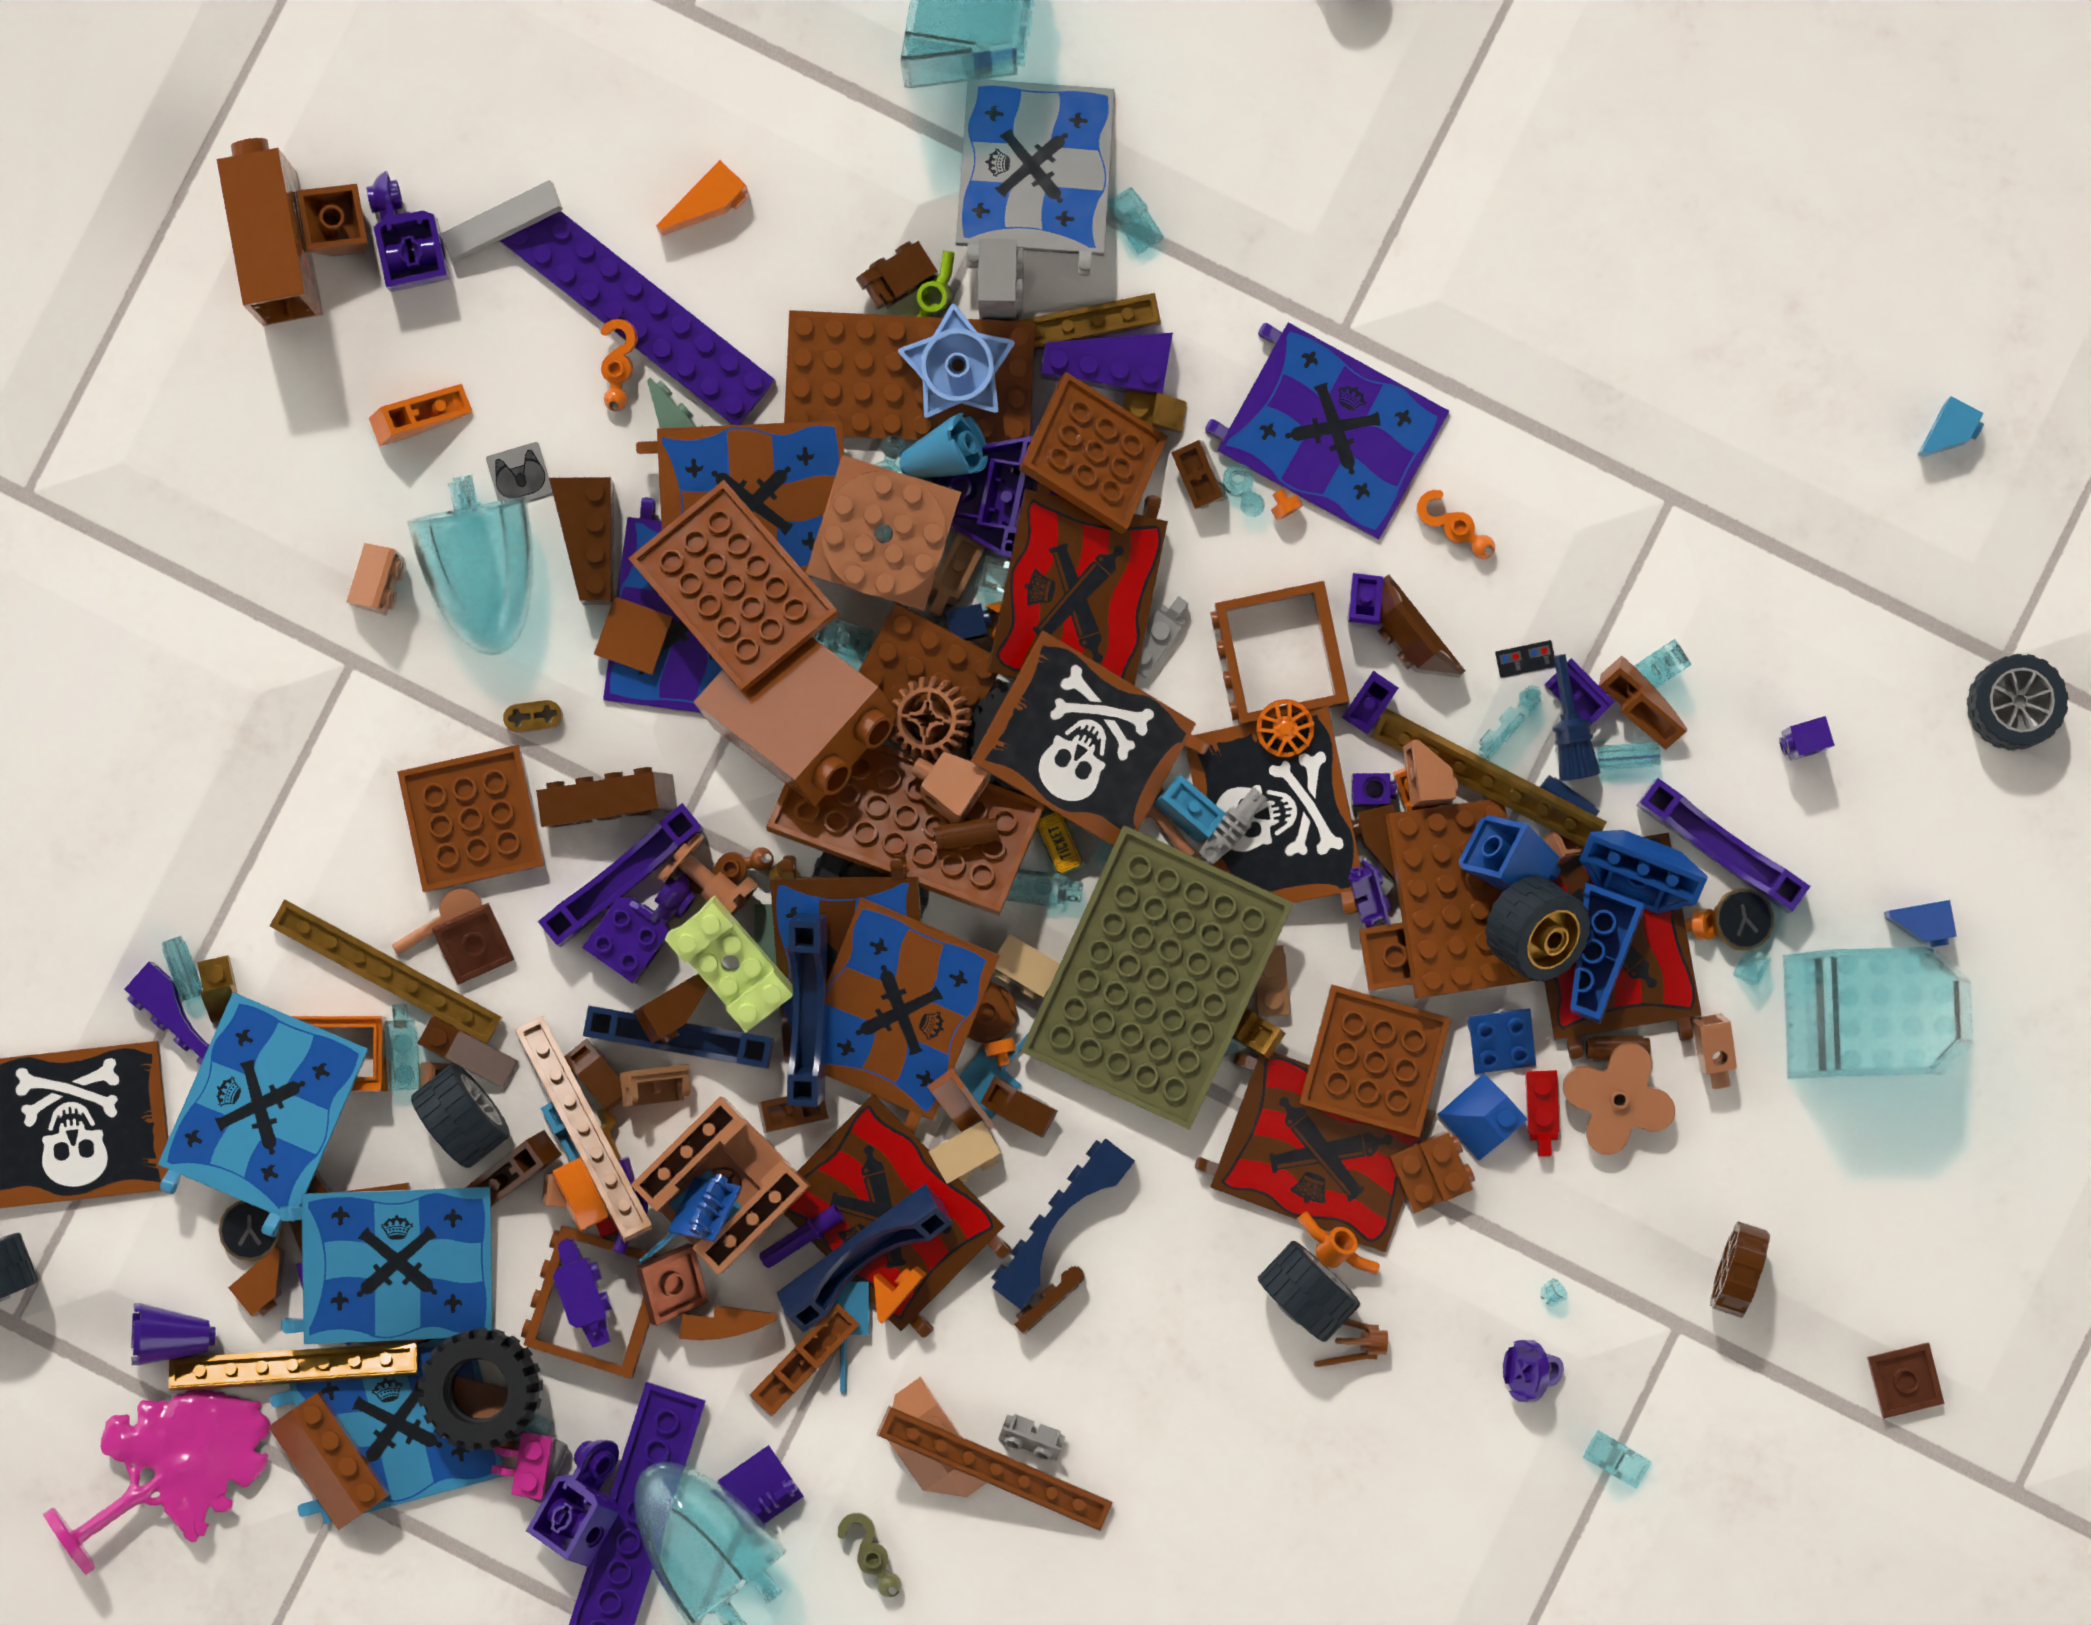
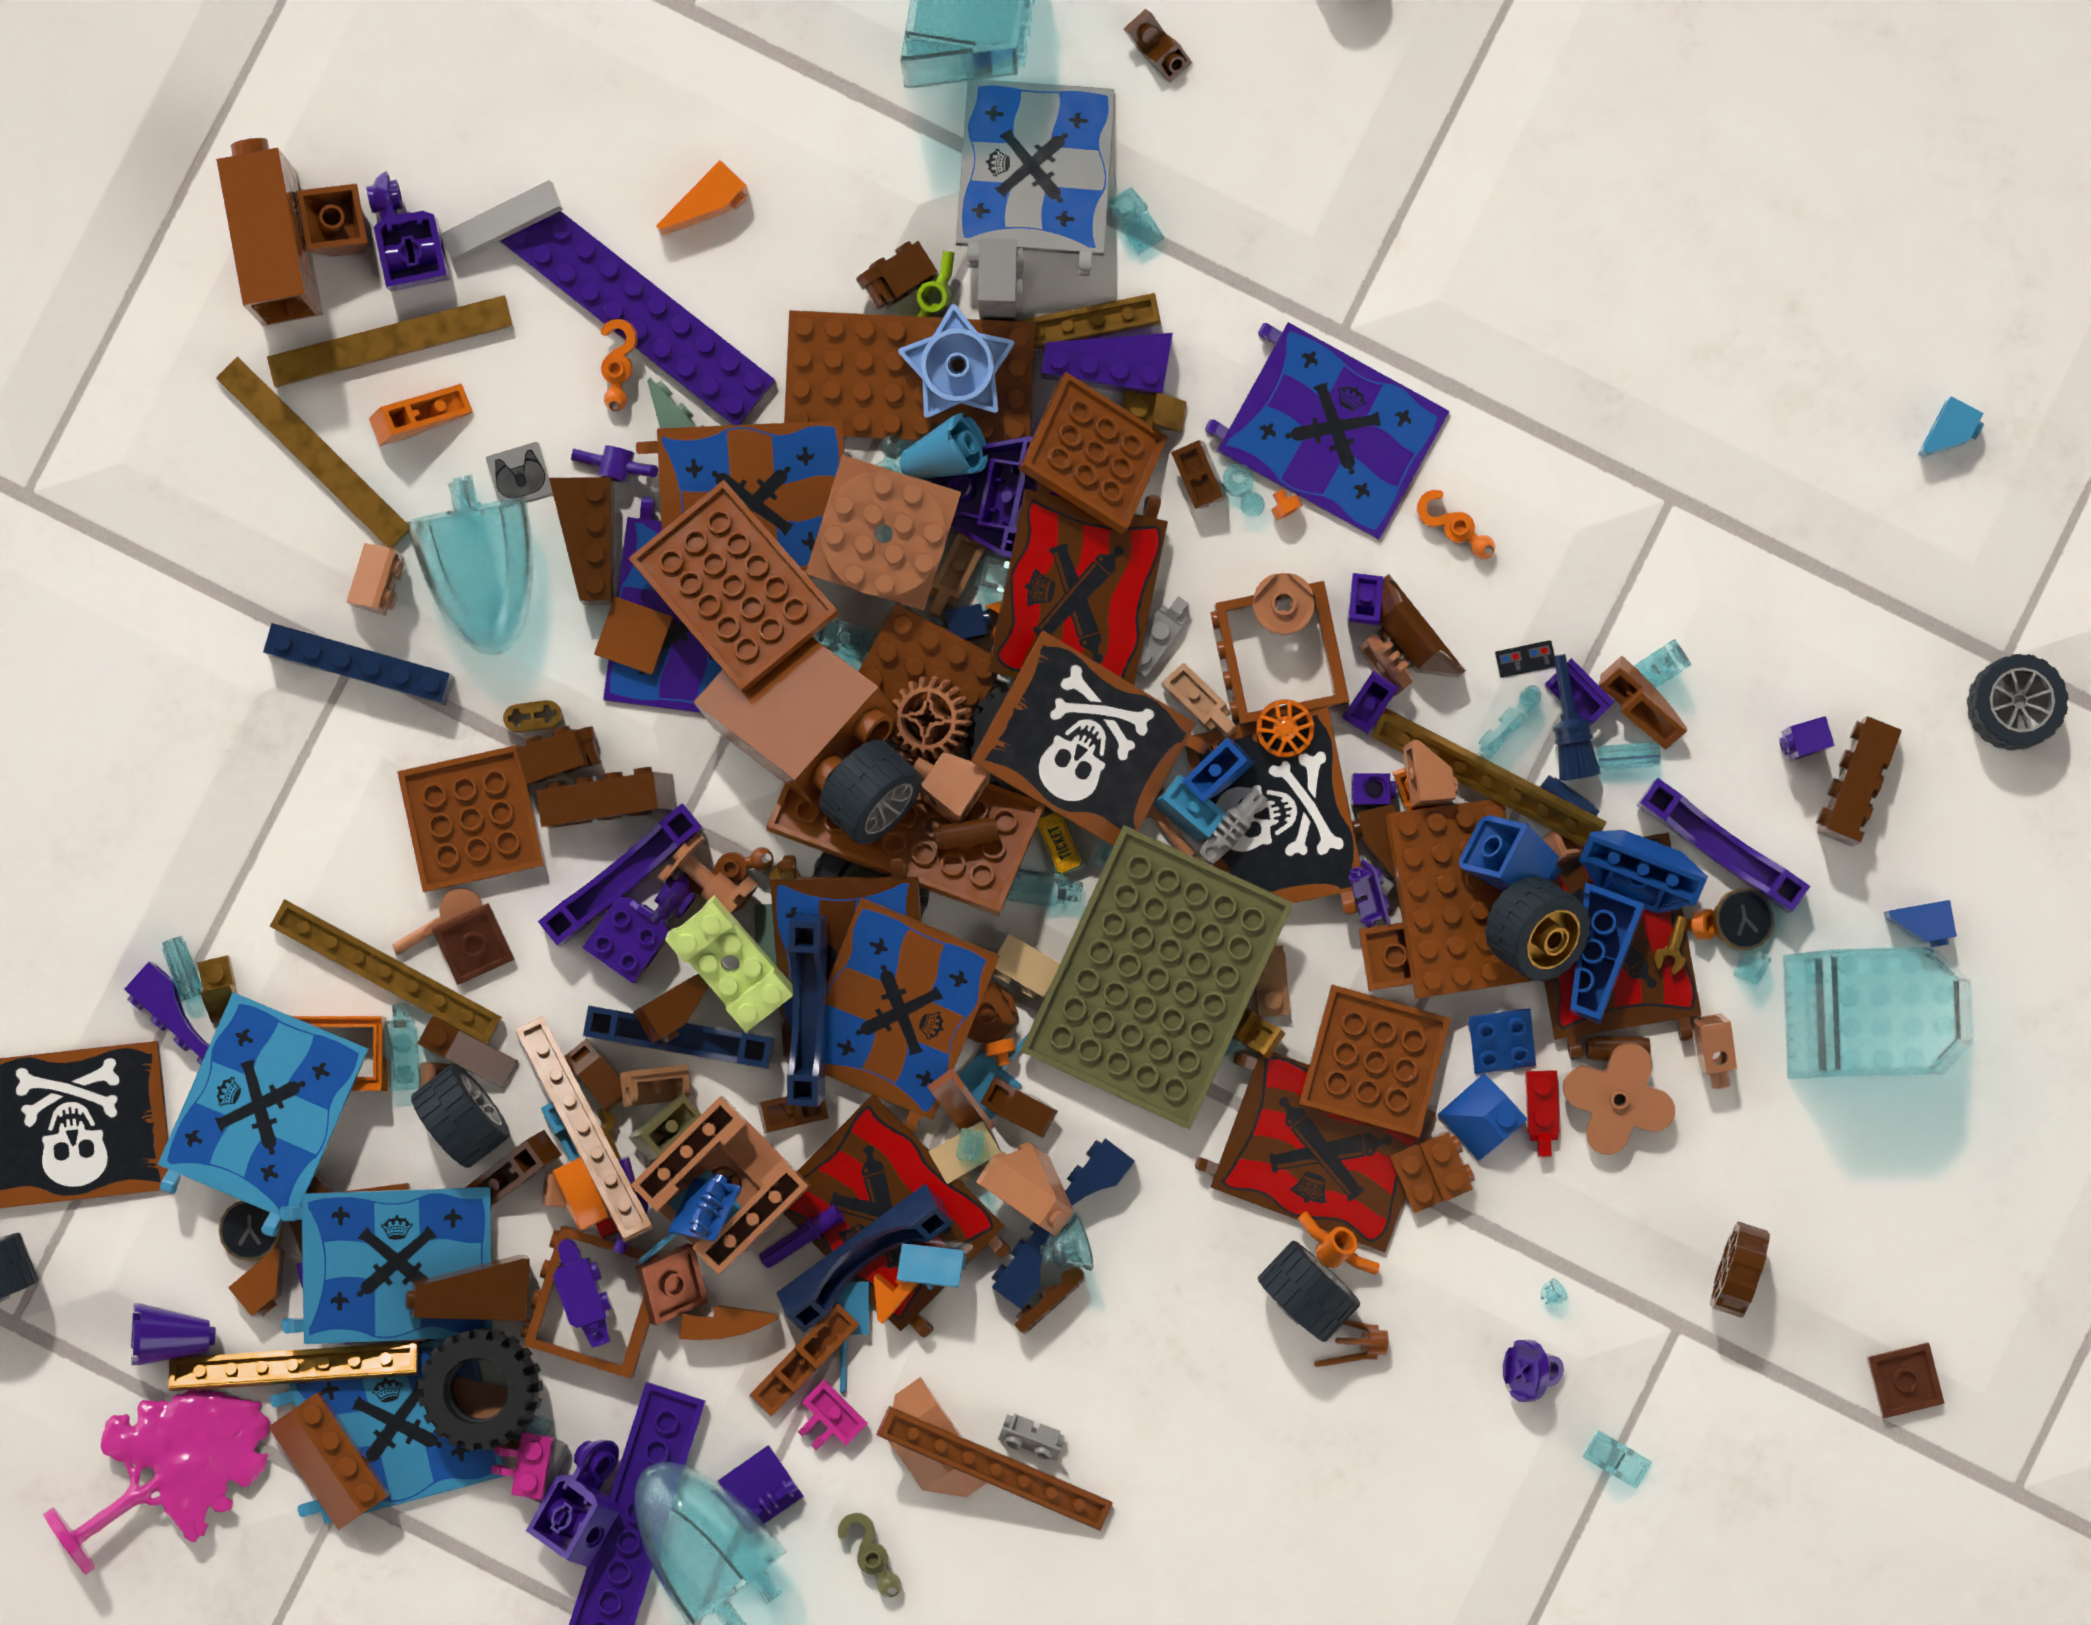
none -> pearl gold tile [216,356,412,549]
none -> dark blue arch [263,623,454,706]
none -> pearl gold tile [267,295,513,388]
none -> reddish brown slope [405,1255,530,1321]
none -> reddish brown hinge [516,726,602,784]
none -> dark purple piece [571,445,659,483]
none -> olive slope [628,1094,701,1161]
none -> dark pink hinge [798,1379,868,1450]
none -> black wheel [819,740,922,844]
none -> dark azure panel [897,1243,967,1290]
none -> clear light blue slope [956,1128,985,1162]
none -> nougat slope [976,1142,1074,1237]
none -> clear light blue hat [1040,1213,1094,1271]
none -> reddish brown slope [1123,9,1192,83]
none -> medium nougat hinge [1161,663,1236,738]
none -> blue slope [1182,738,1255,803]
none -> nougat plate [1252,573,1315,636]
none -> nougat hinge [1358,633,1413,697]
none -> pearl gold bar [1653,916,1689,975]
none -> reddish brown wedge [1816,716,1902,847]

